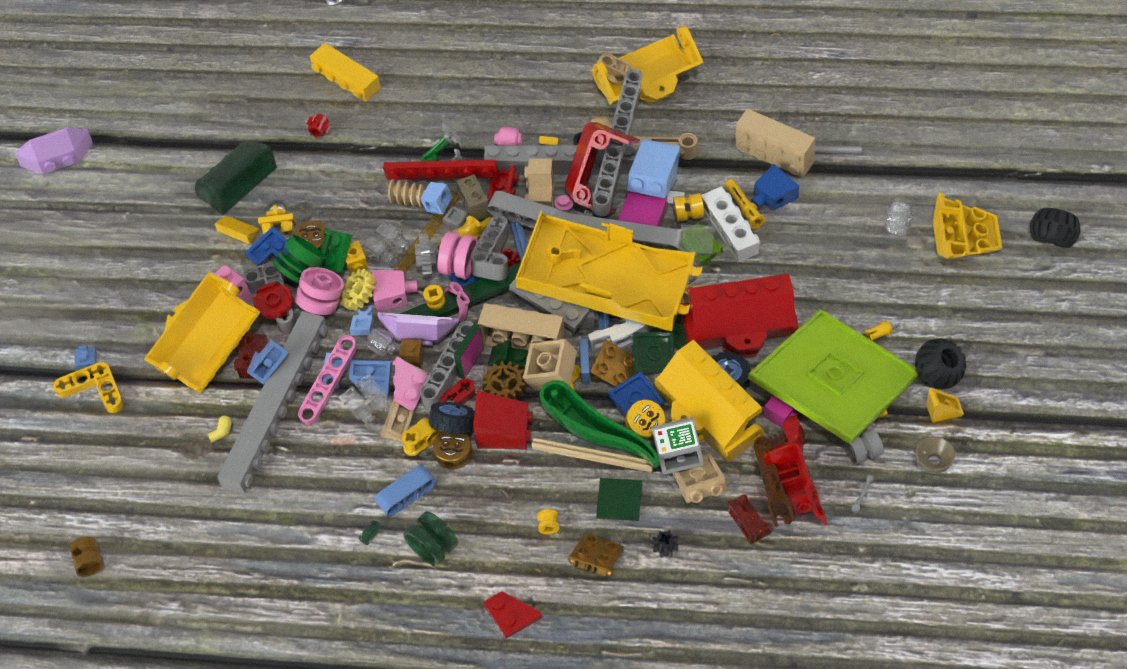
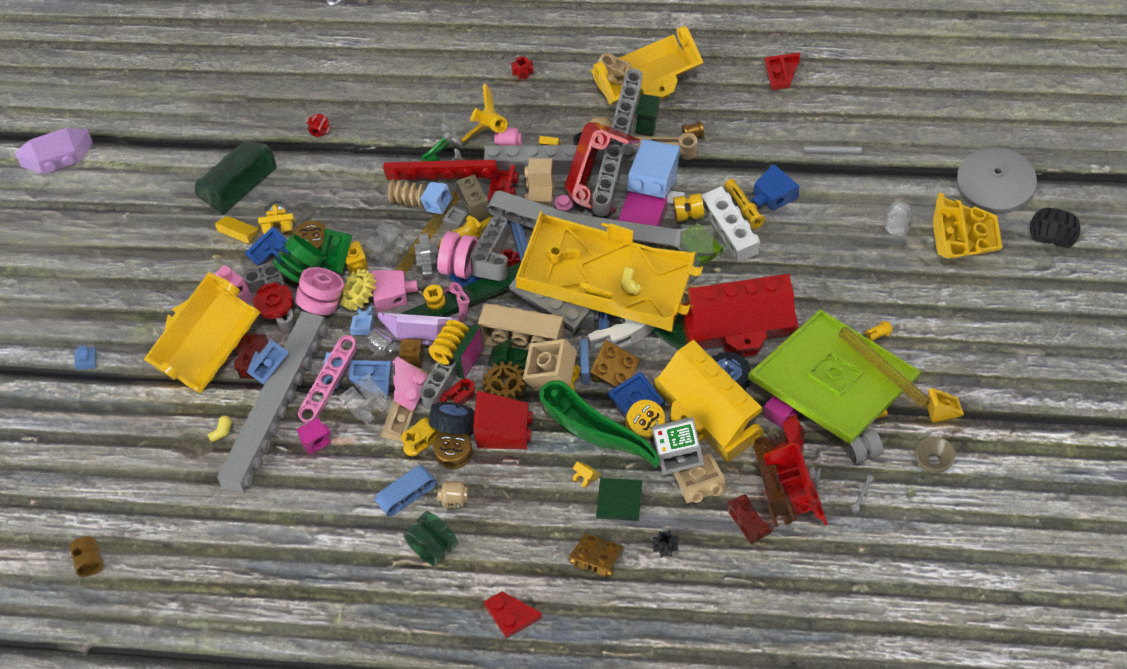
yellow beam [53,362,124,413] -> none
yellow brick [310,43,381,102] -> none
clear green piece [358,520,382,545] -> none
tan axle [532,437,654,472] -> none
yellow wheel [537,509,560,535] -> none
dark green tile [632,332,675,374] -> none
tan brick [736,108,816,178] -> none
black wheel [915,338,966,389] -> none
none -> dark pink brick [296,418,331,455]
none -> yellow piece [429,320,470,365]
none -> tan head [437,481,468,509]
none -> yellow animal [461,84,508,143]
none -> red gear [511,57,534,80]
none -> yellow tile [573,461,601,488]
none -> light yellow arm [621,267,641,295]
none -> dark green slope [635,94,661,135]
none -> pearl gold bush [682,121,704,138]
none -> red wing [764,52,800,90]
none -> light grey bush [809,466,822,487]
none -> clear yellow axle [839,327,931,408]
none -> light grey dish [957,147,1037,214]

